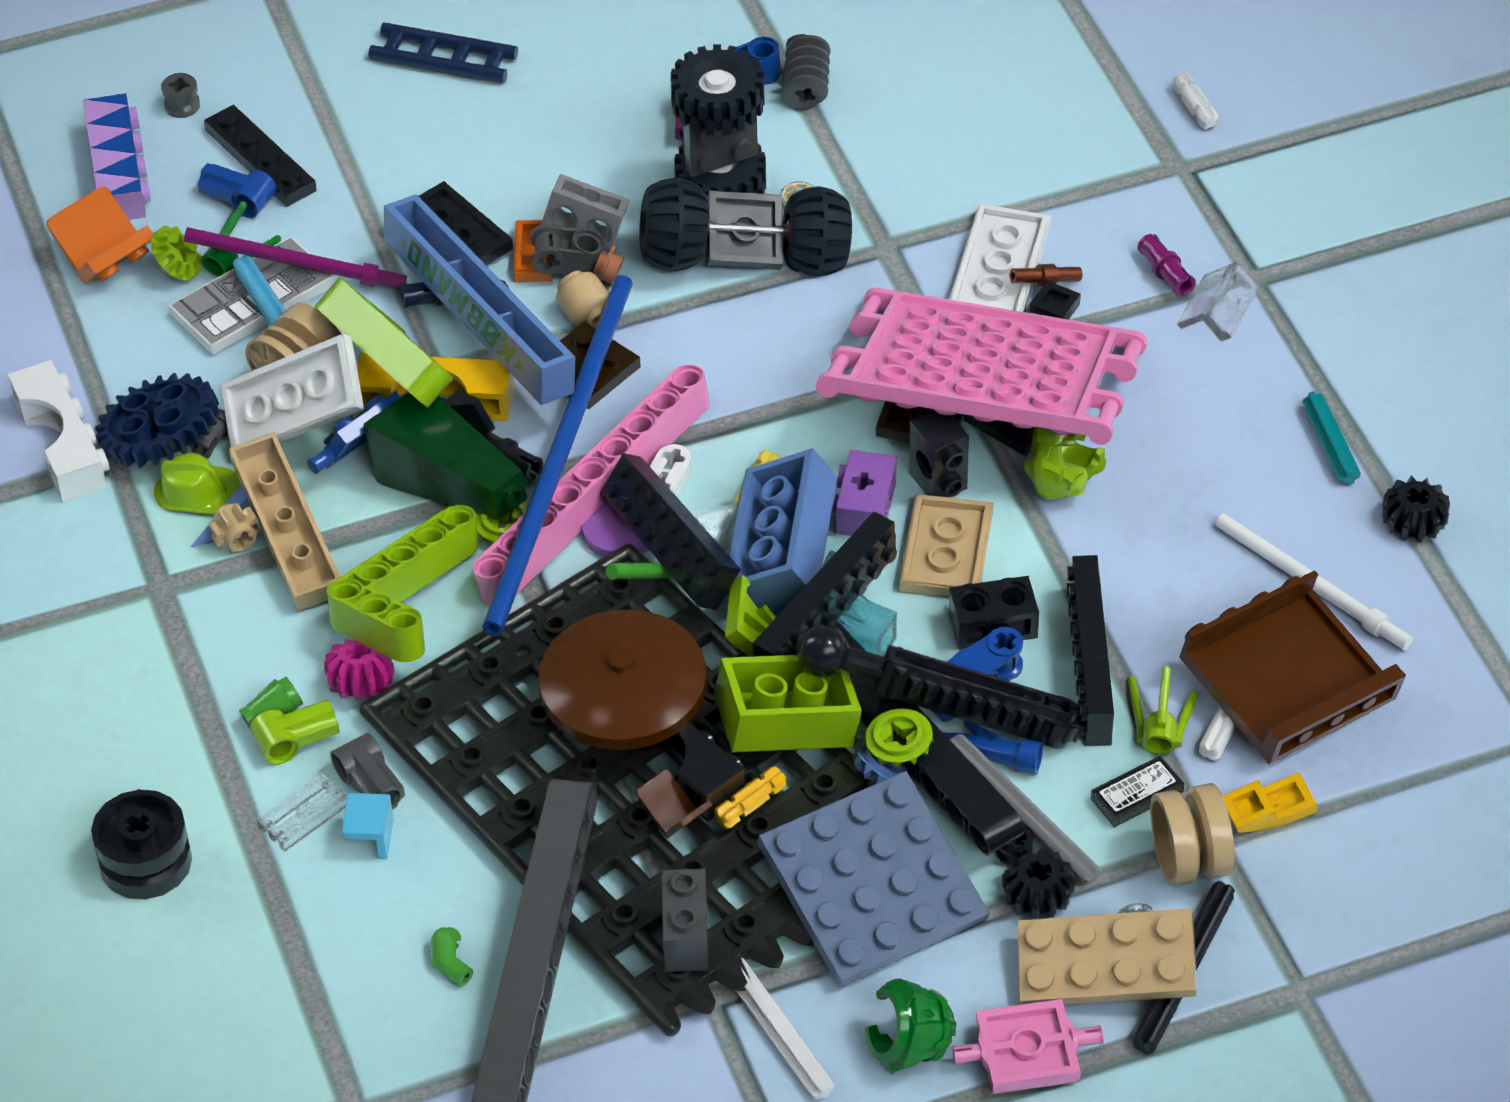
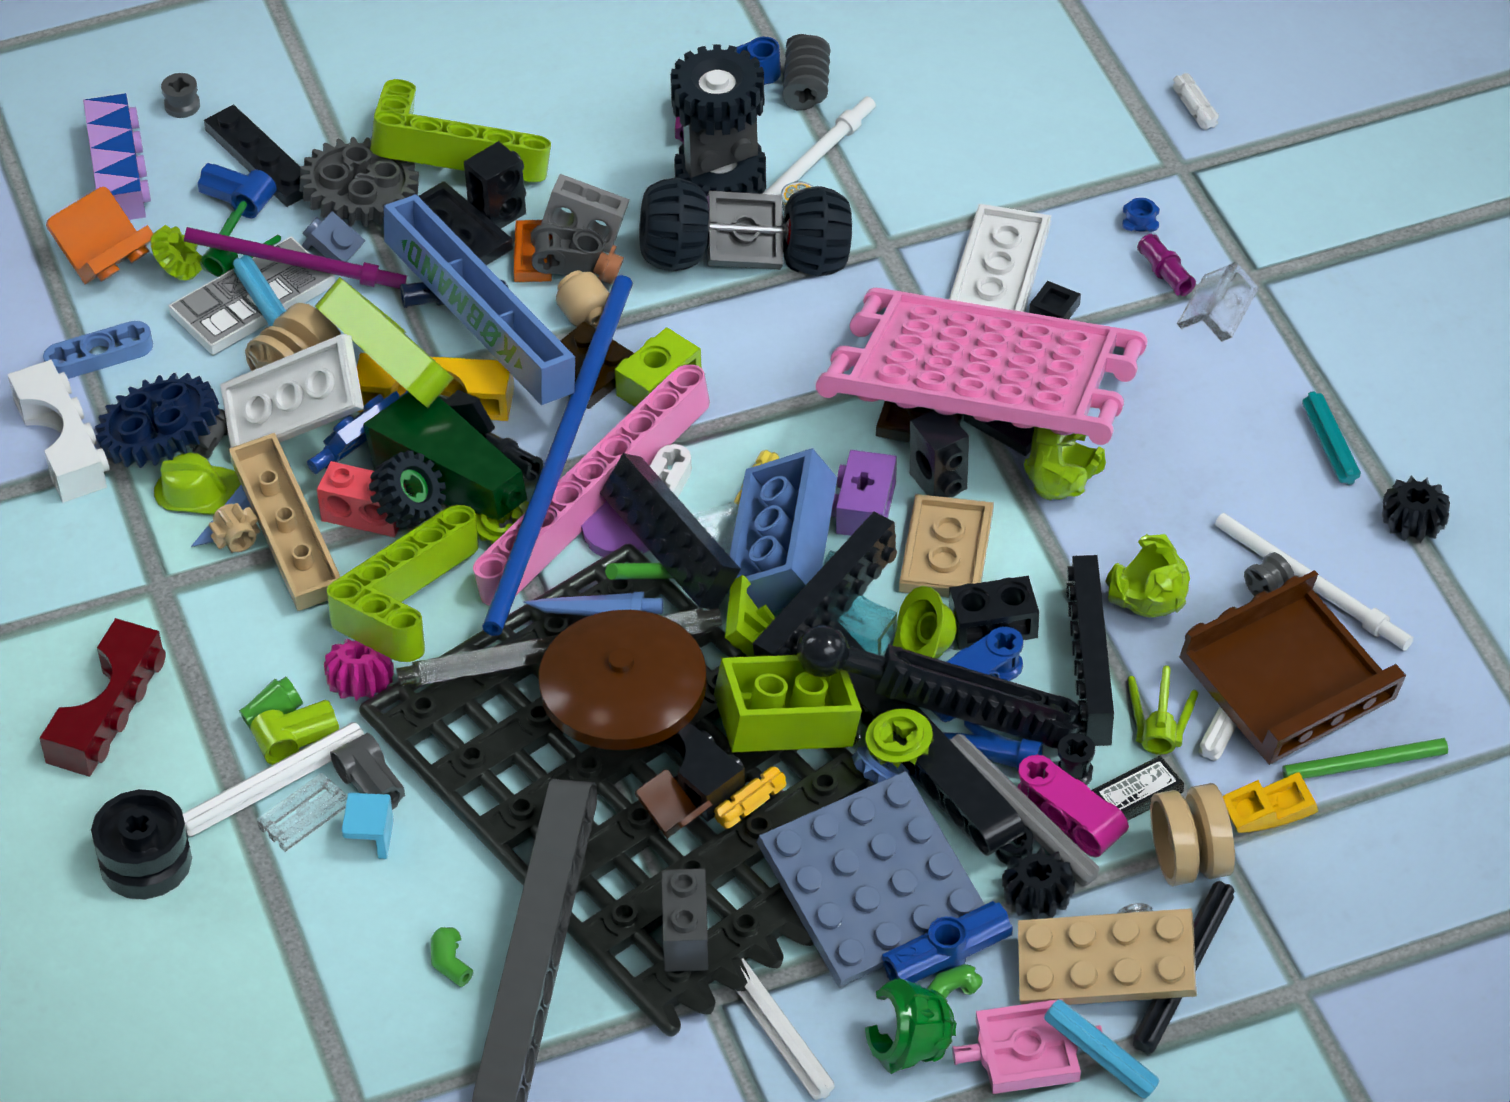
dark blue bar [368,22,518,83] -> none
copper bar [1009,264,1083,287] -> none
none -> dark red arch [40,618,166,777]
none -> medium blue beam [43,321,153,379]
none -> white axle [183,722,364,837]
none -> dark grey gear [299,137,419,227]
none -> sand blue bracket [302,211,366,262]
none -> coral brick [317,461,406,537]
none -> black bush [369,451,446,529]
none -> lime beam [370,79,551,182]
none -> clear smoke piece [396,608,722,686]
none -> black brick [464,141,526,228]
none -> medium blue bar [524,592,663,616]
none -> lime brick [615,327,702,407]
none -> white bar [762,96,876,195]
none -> blue piece [882,901,1013,983]
none -> lime piece [892,586,957,659]
none -> bright green arm [927,964,983,998]
none -> dark pink piece [1017,755,1129,857]
none -> medium azure axle [1044,999,1160,1099]
none -> black bush [1058,733,1095,785]
none -> lime helmet [1105,534,1190,618]
none -> blue plate [1122,198,1160,232]
none -> dark grey wheel [1244,552,1295,597]
none -> bright green bar [1282,738,1448,779]

